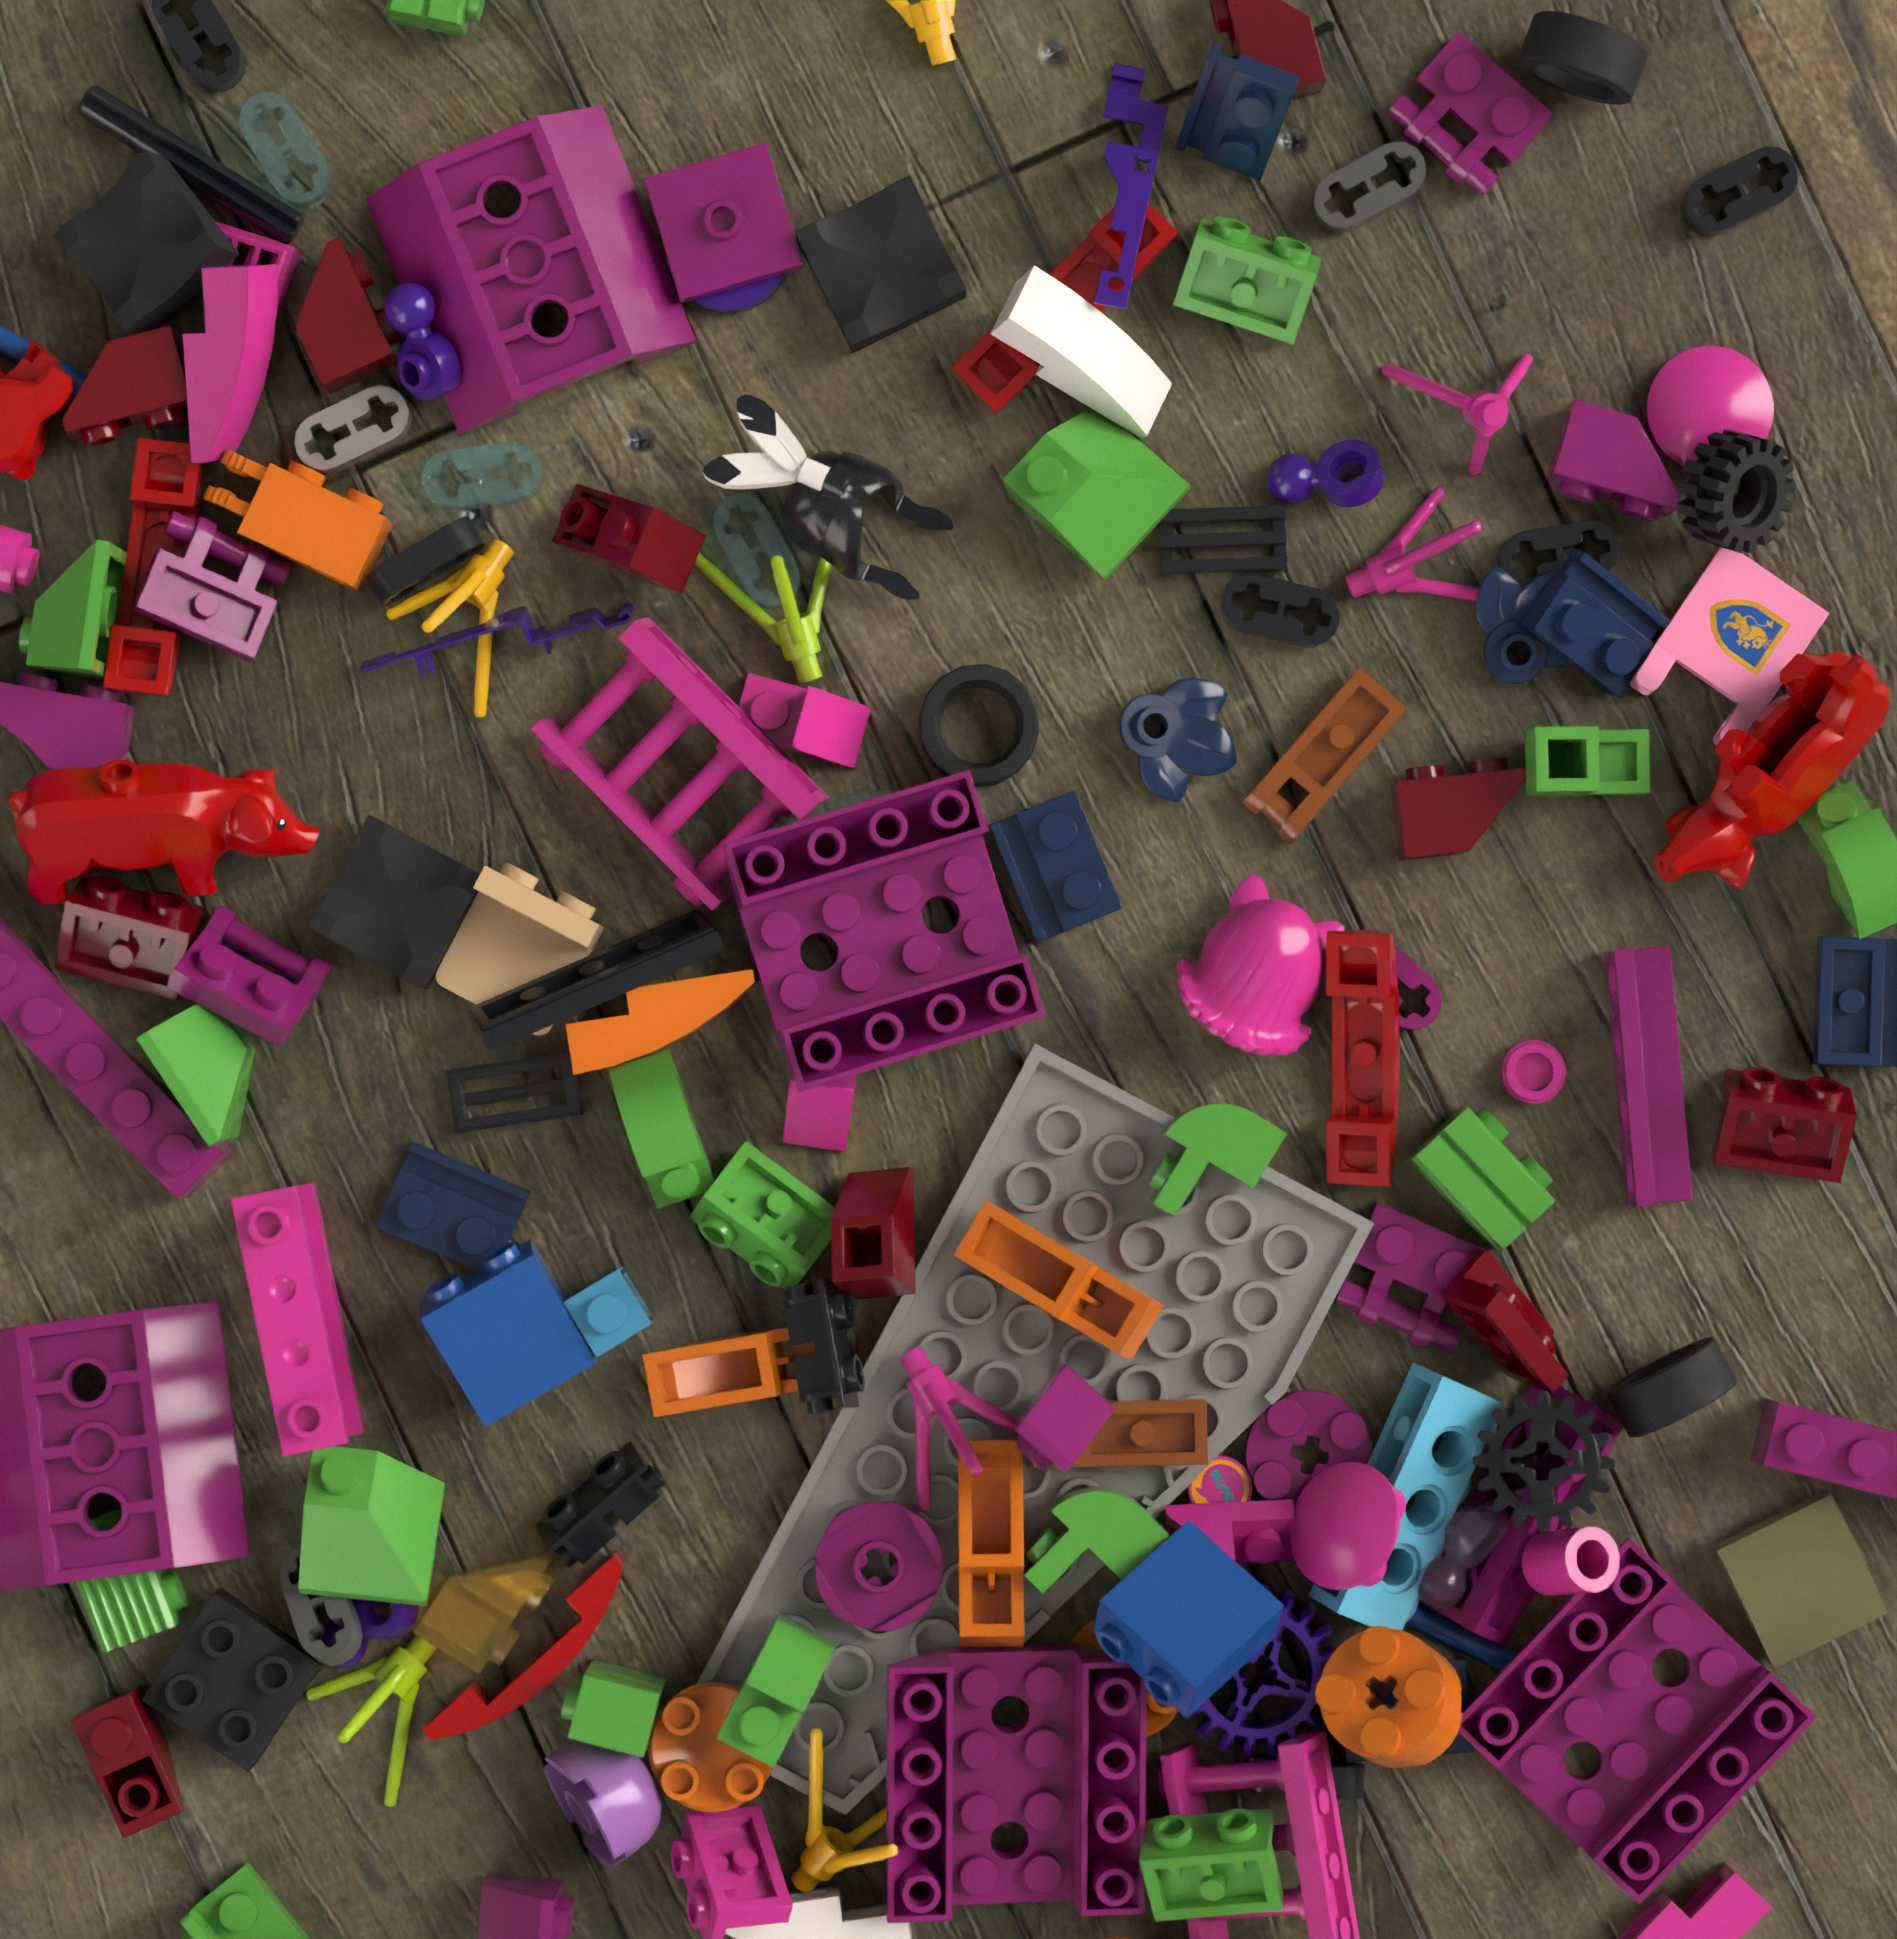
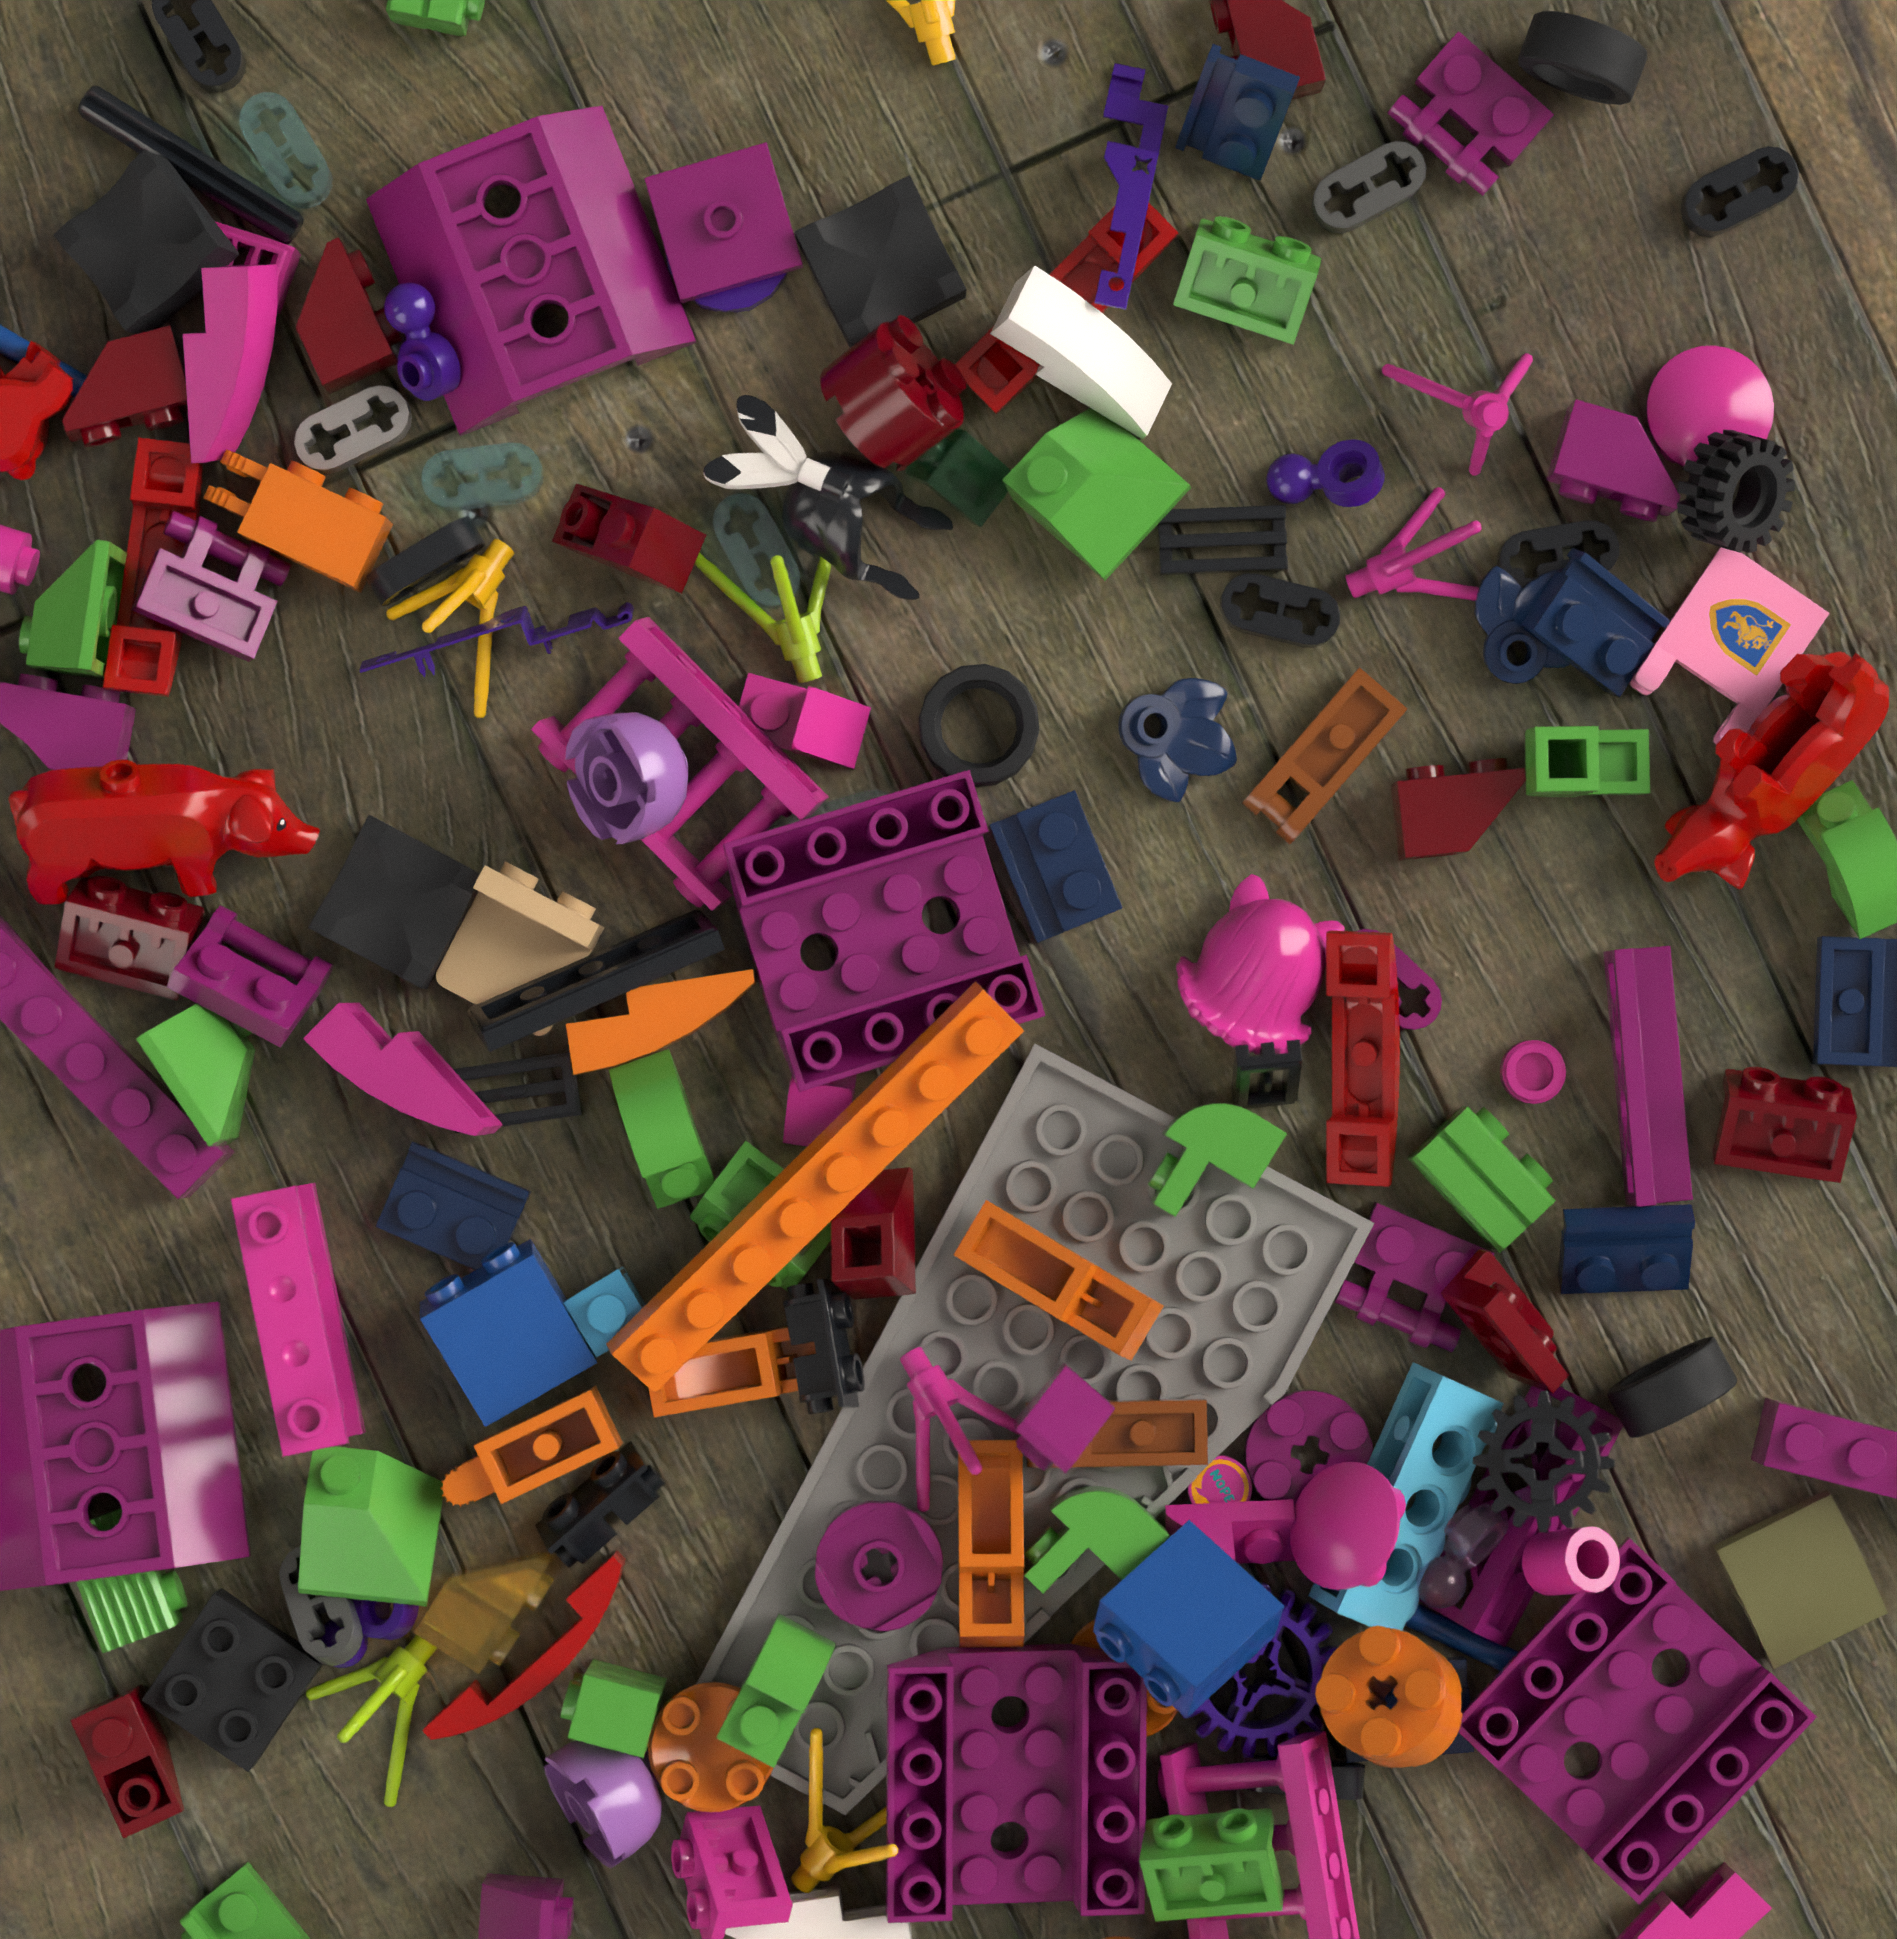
none -> dark pink slope [303,1002,503,1136]
none -> orange hinge [440,1385,623,1507]
none -> medium lavender cylinder [565,712,688,844]
none -> orange plate [606,981,1024,1393]
none -> dark red brick [820,315,966,471]
none -> clear green bracket [905,428,1011,527]
none -> black tile [1231,1039,1302,1109]
none -> dark blue plate [1558,1204,1695,1294]

